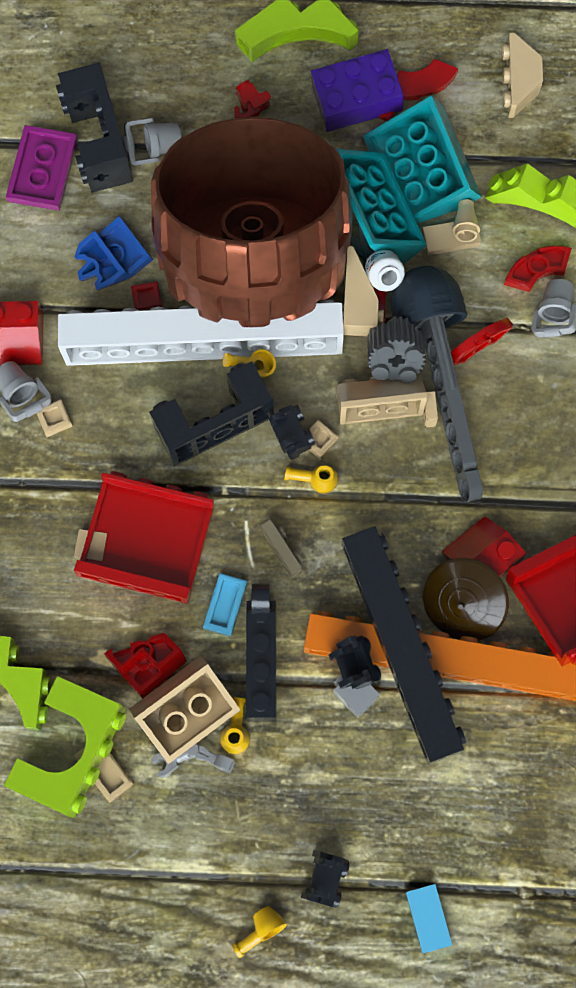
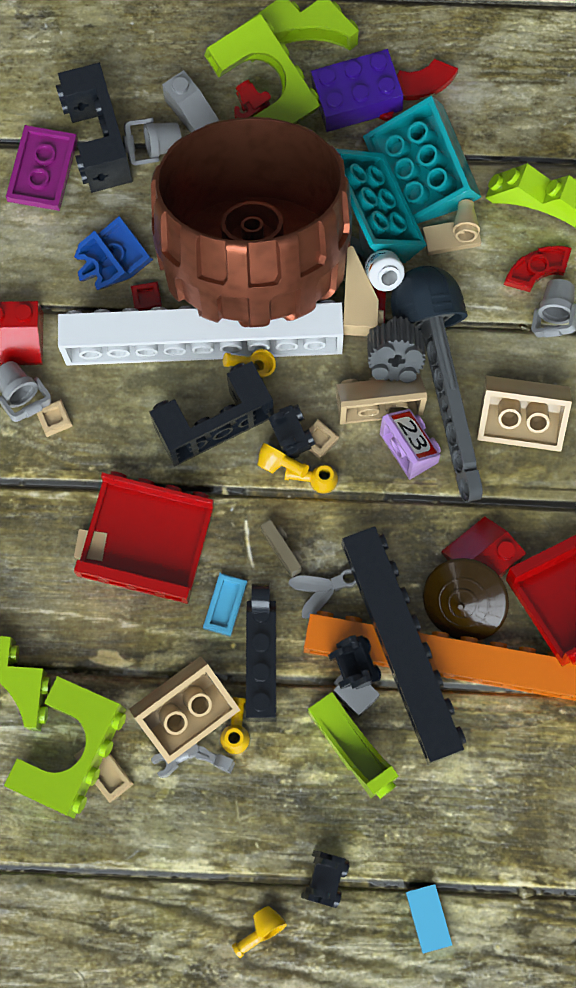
red slope [104,633,187,699] -> none
tan tile [423,391,438,428] -> none
red tile [451,318,513,366] -> none
tan slope [502,33,543,118] -> none
none -> light grey slope [162,70,219,132]
none -> lime arch [204,14,320,124]
none -> yellow bar [257,443,309,478]
none -> light grey piece [289,569,356,619]
none -> lime arch [308,692,399,799]
none -> lavender slope [380,409,441,480]
none -> tan slope [477,375,572,452]

